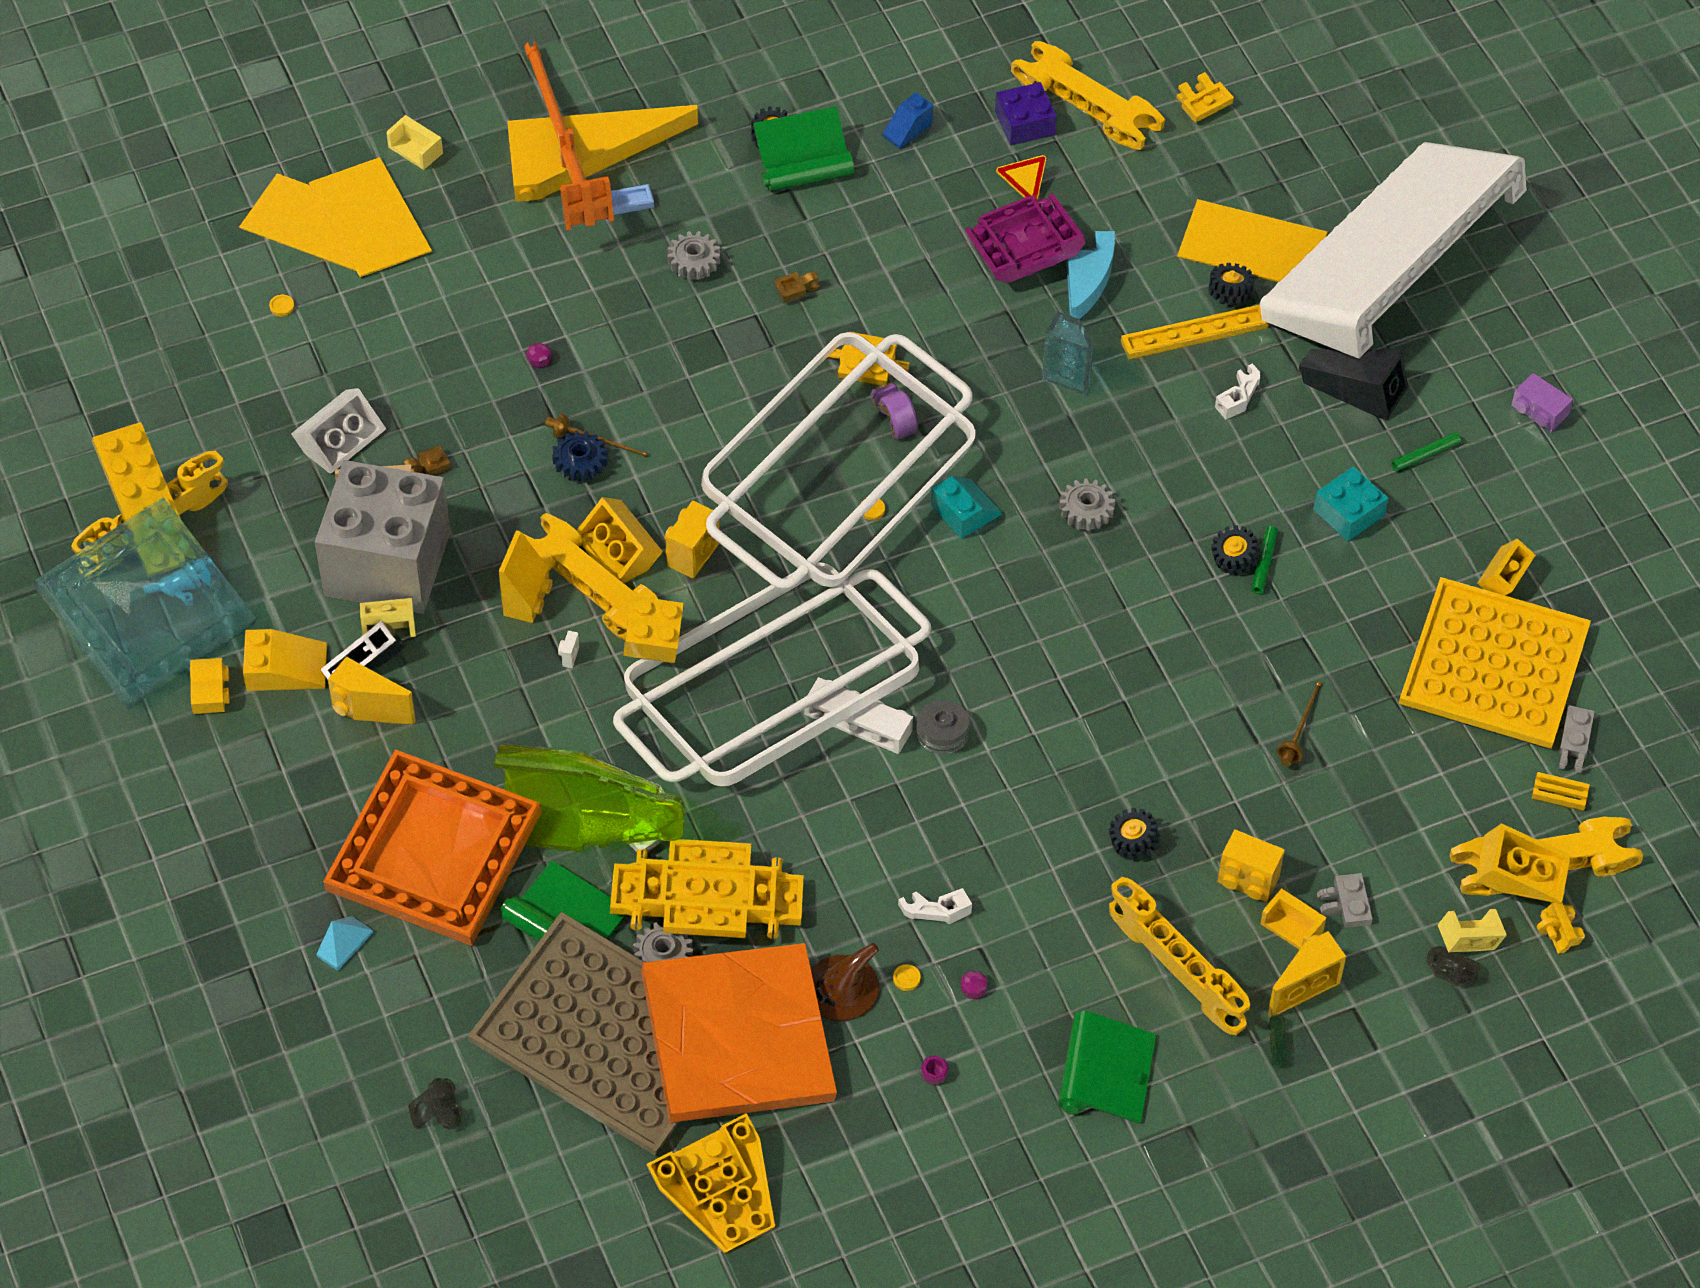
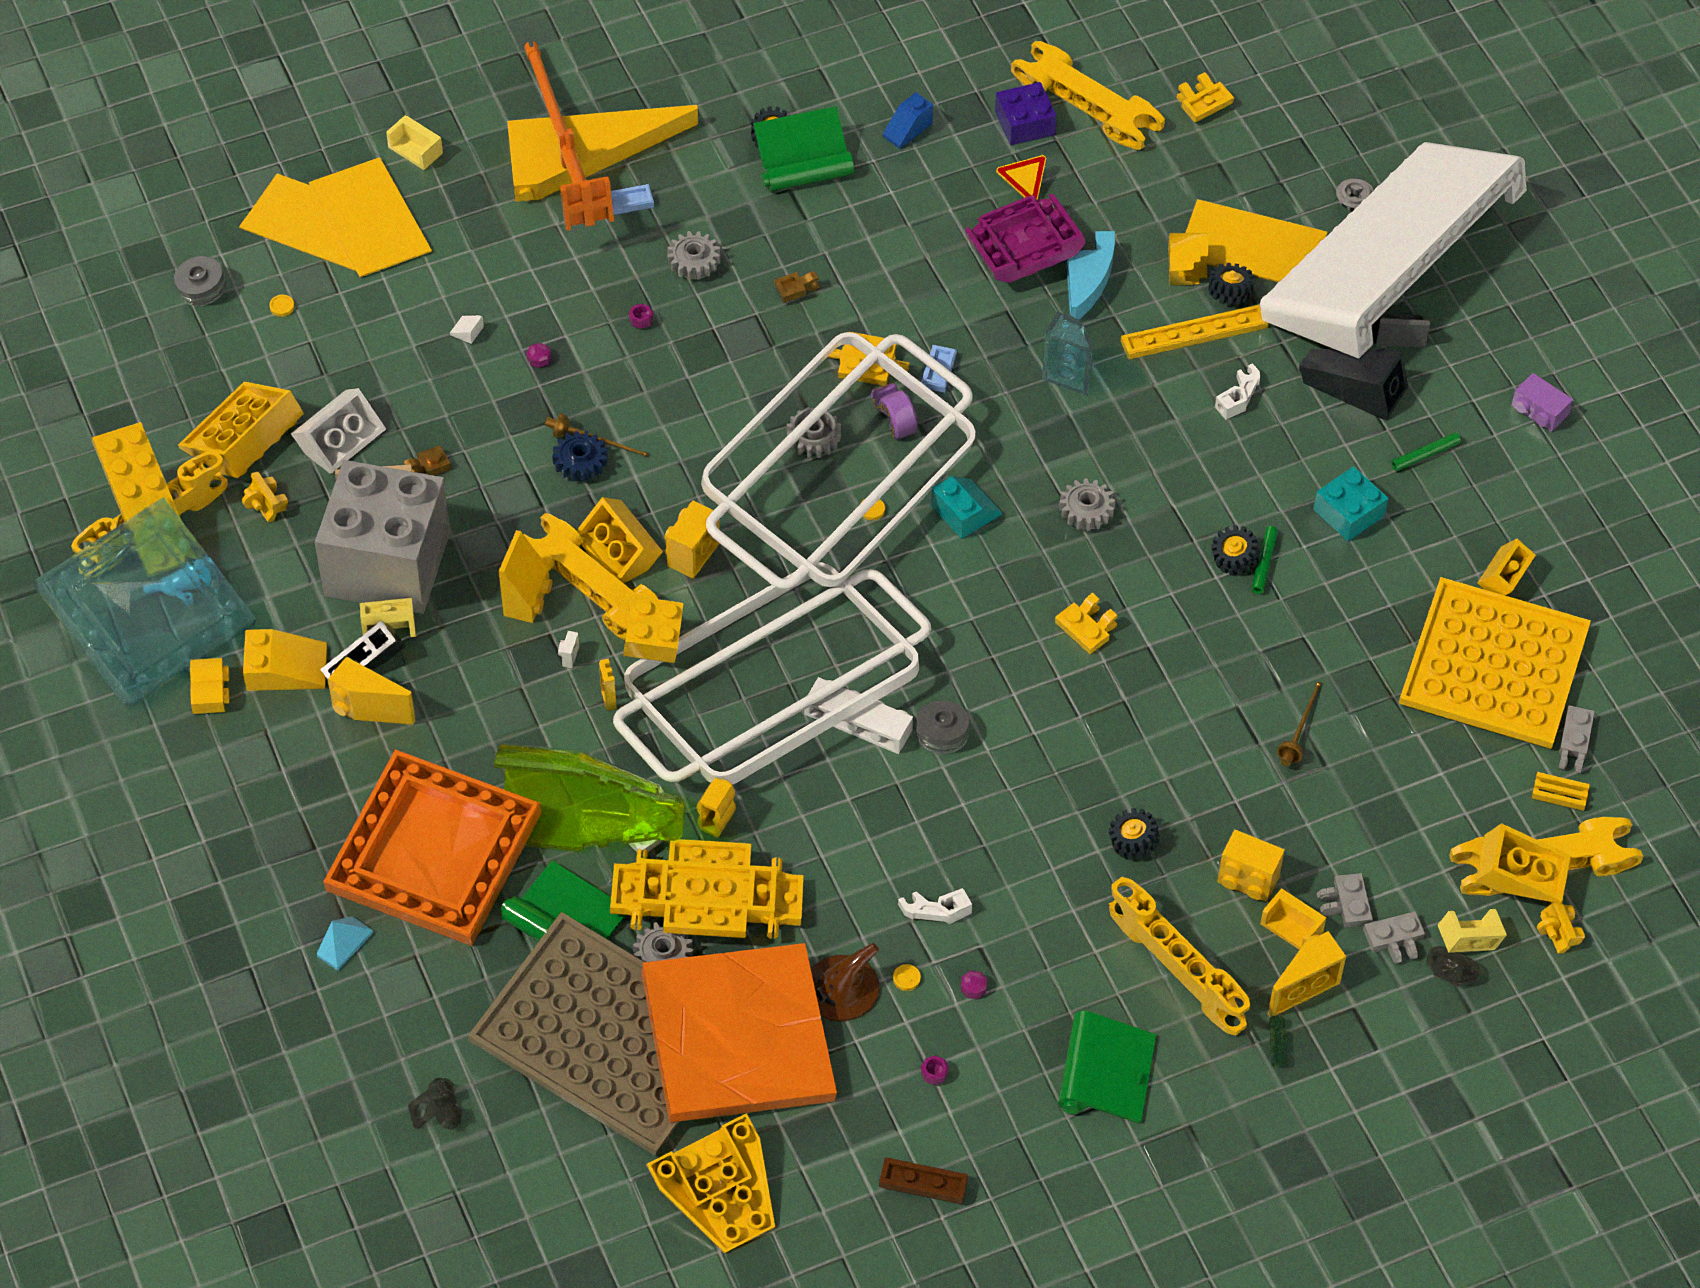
none -> dark grey piece [174,256,227,306]
none -> yellow slope [178,382,304,478]
none -> yellow hips [242,472,288,522]
none -> white slope [450,315,484,344]
none -> yellow tile [599,659,617,711]
none -> magenta tile [629,304,653,329]
none -> yellow brick [697,777,736,837]
none -> light grey gear [787,407,841,458]
none -> reddish brown plate [879,1157,968,1204]
none -> light blue tile [921,345,957,393]
none -> yellow plate [1055,593,1117,655]
none -> yellow piece [1168,233,1208,285]
none -> light grey gear [1336,179,1374,210]
none -> light grey hinge [1363,911,1425,964]
none -> dark grey slope [1375,313,1430,347]

